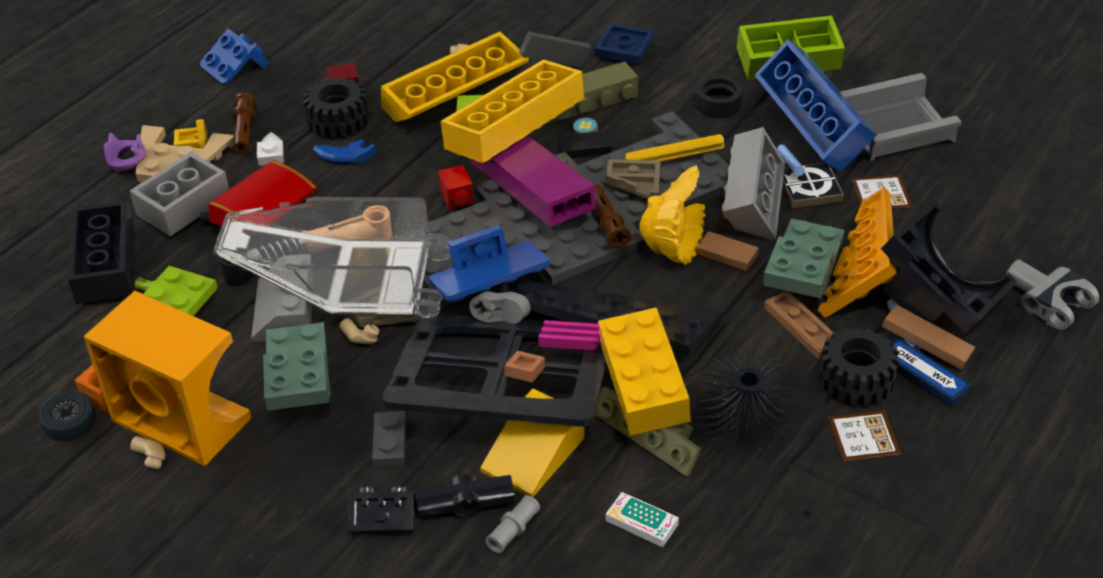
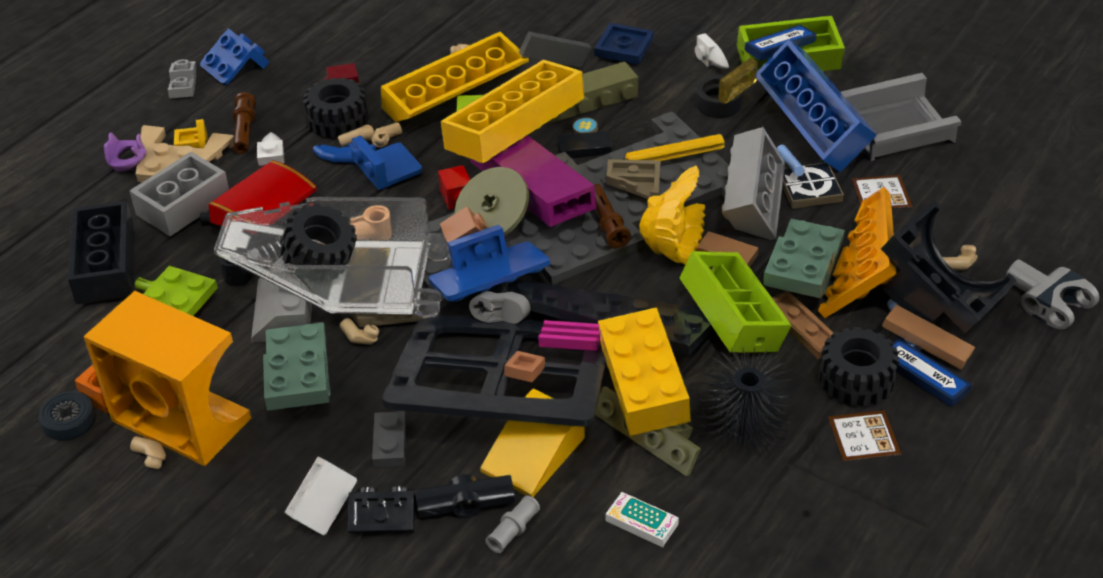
none -> light grey slope [168,60,196,99]
none -> black tyre [279,203,357,281]
none -> white panel [284,457,357,535]
none -> tan arm [338,125,375,147]
none -> blue bracket [351,135,422,190]
none -> tan arm [372,122,402,148]
none -> nougat brick [440,207,487,242]
none -> olive piece [455,167,529,236]
none -> lime brick [680,251,792,352]
none -> white plate [695,33,729,69]
none -> clear yellow tile [719,58,758,104]
none -> tile [745,25,816,61]
none -> tan arm [942,245,977,271]

